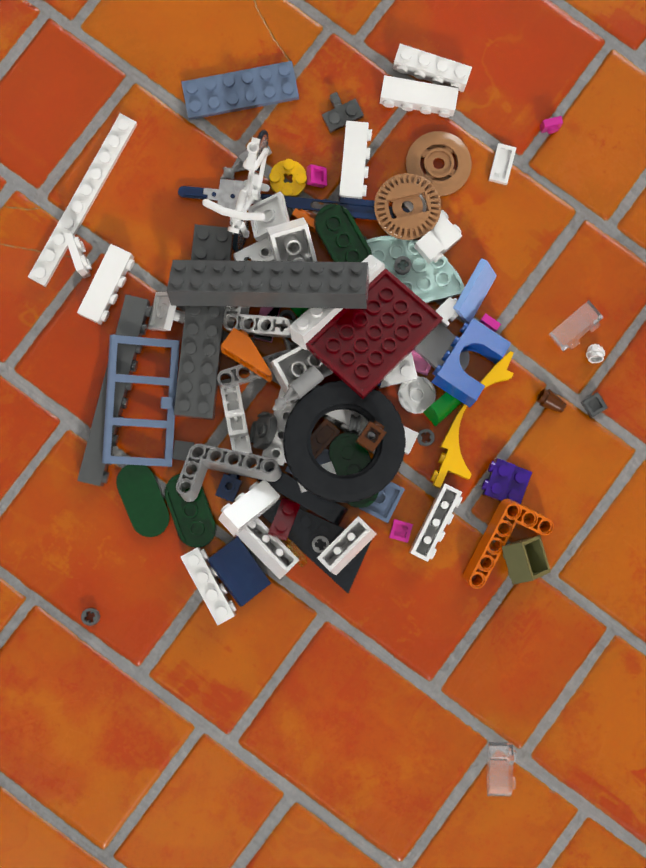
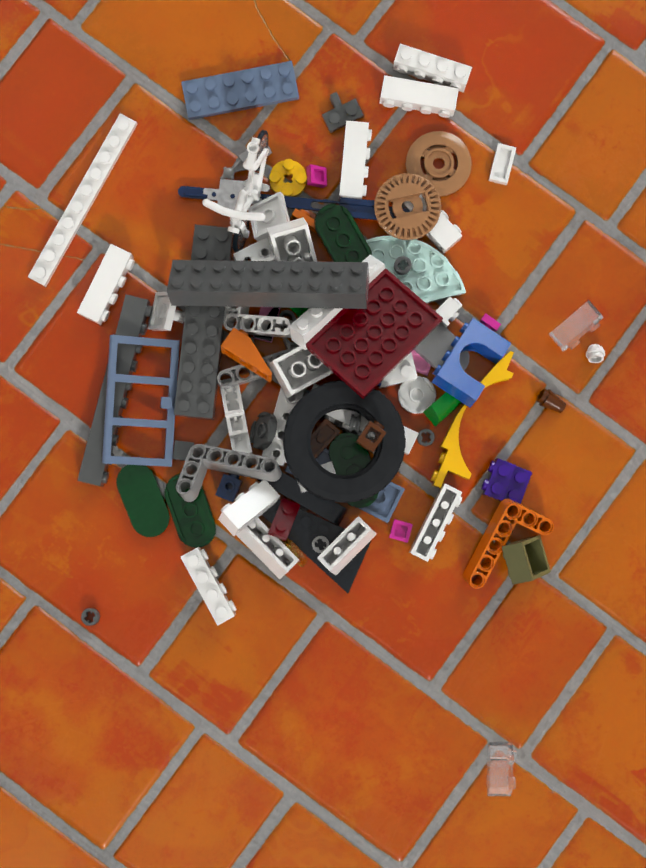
white plate [64,232,92,278] -> none
dark blue tile [206,536,271,607] -> none
light grey wheel [272,365,324,411] -> none
white brick [414,231,445,264] -> none
light blue tile [453,258,497,324] -> none
dark pink plate [540,116,563,134] -> none
dark grey tile [581,392,608,418] -> none

